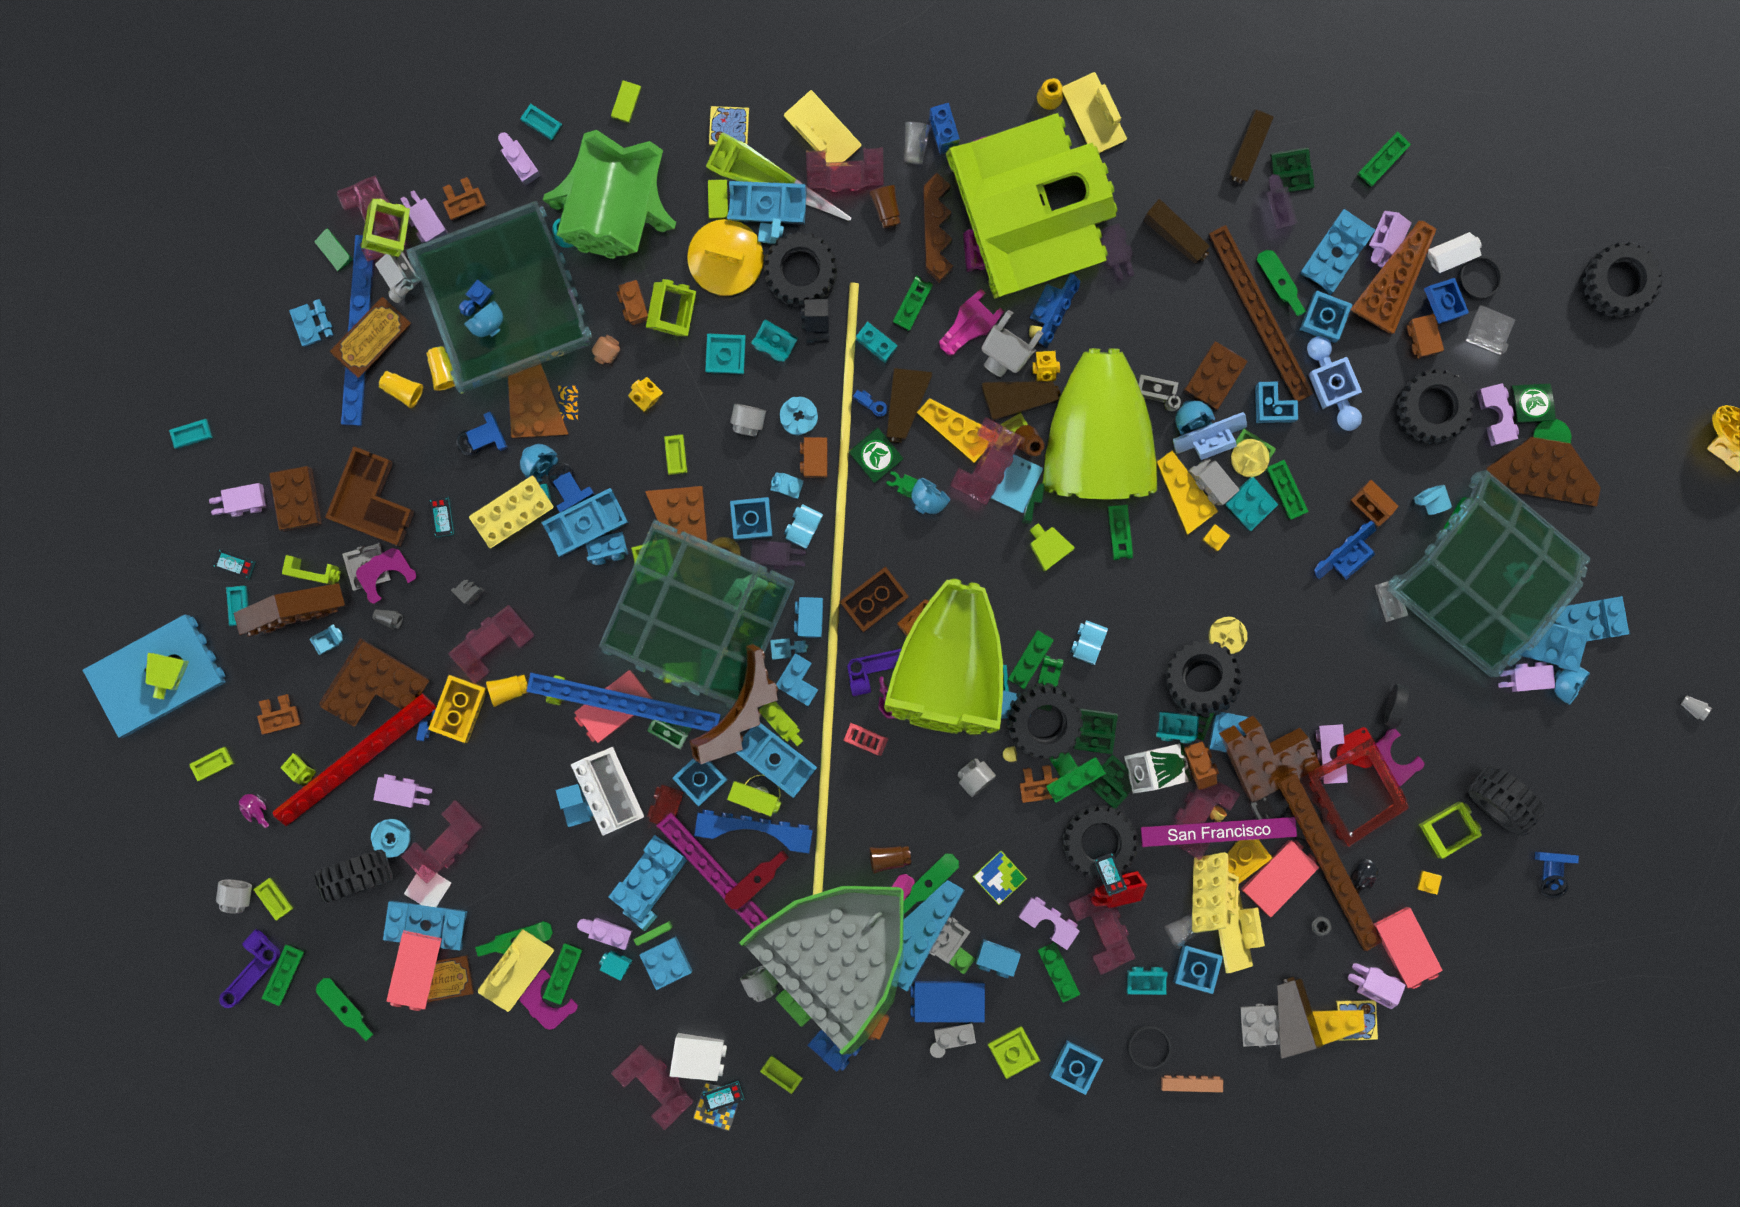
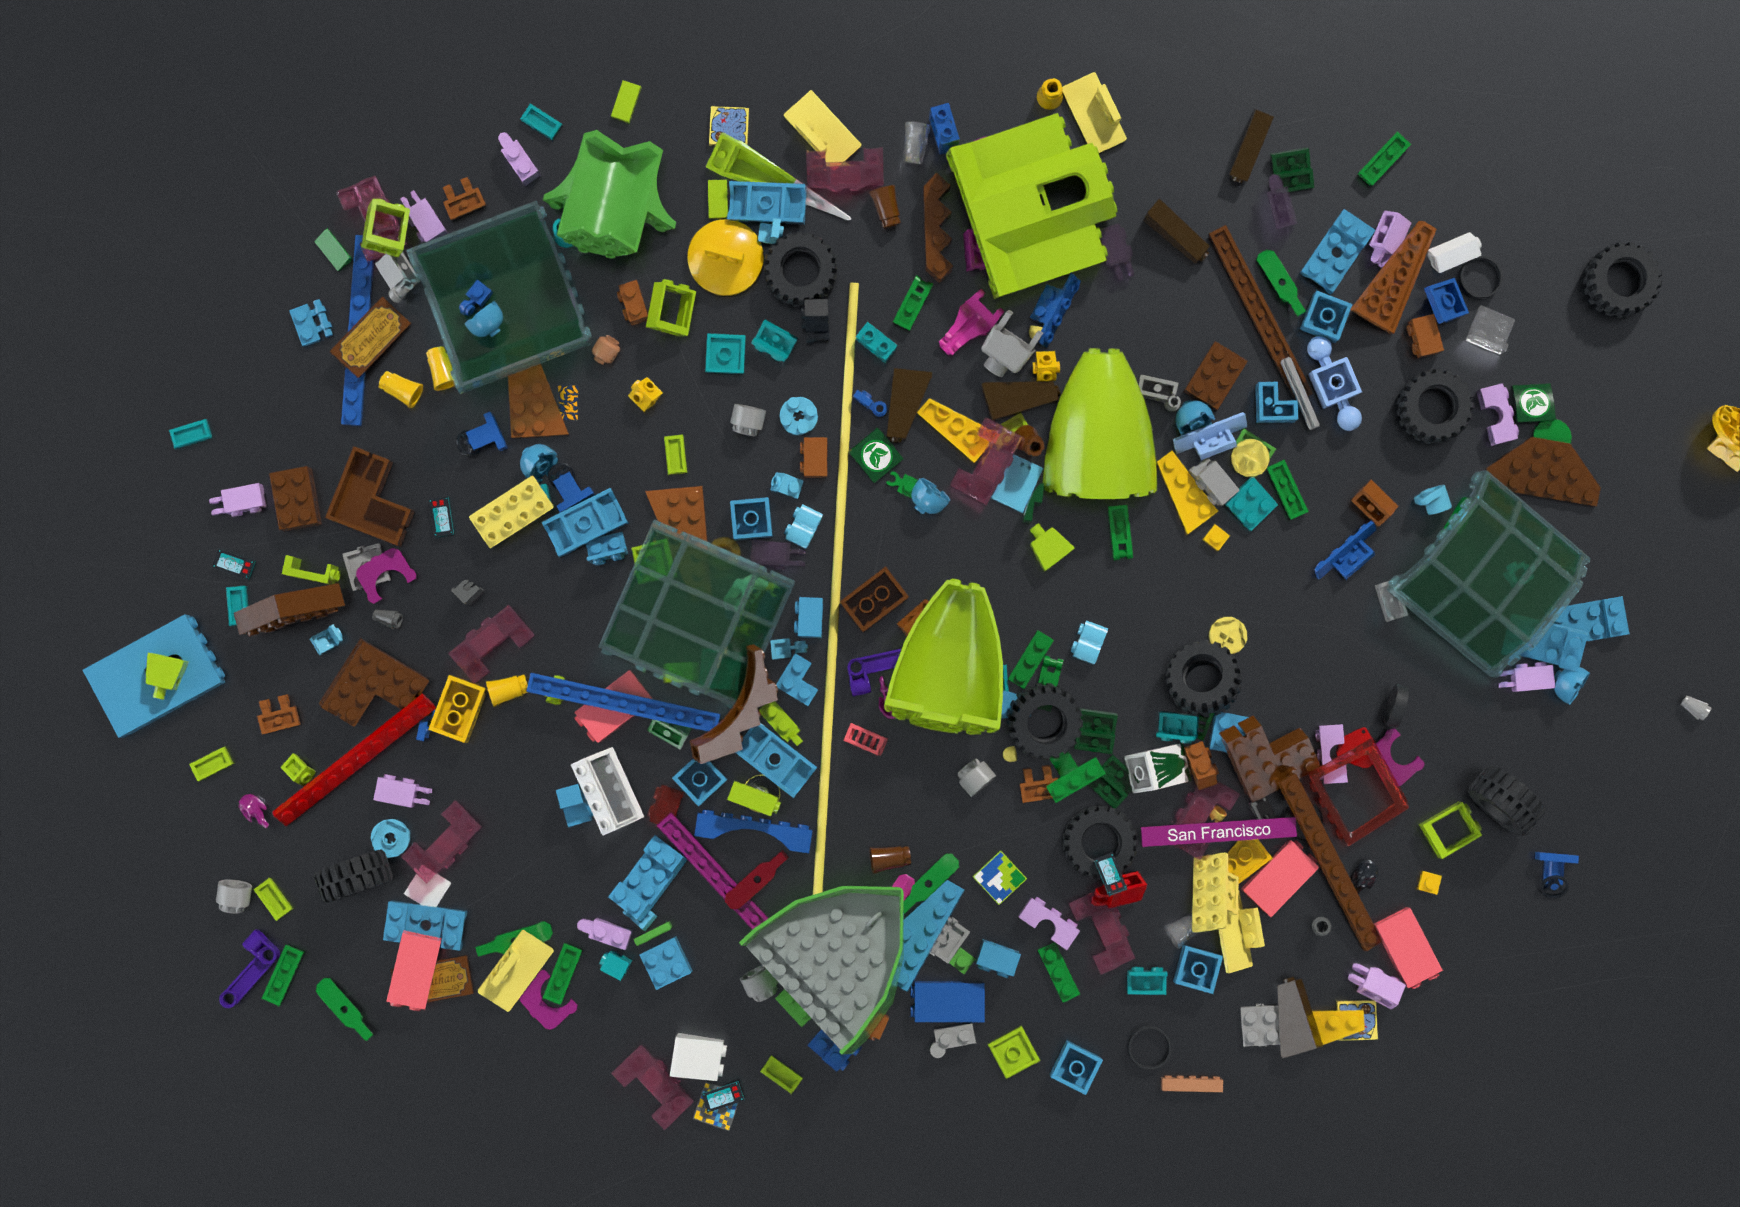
none -> light grey axle [1281,357,1319,430]

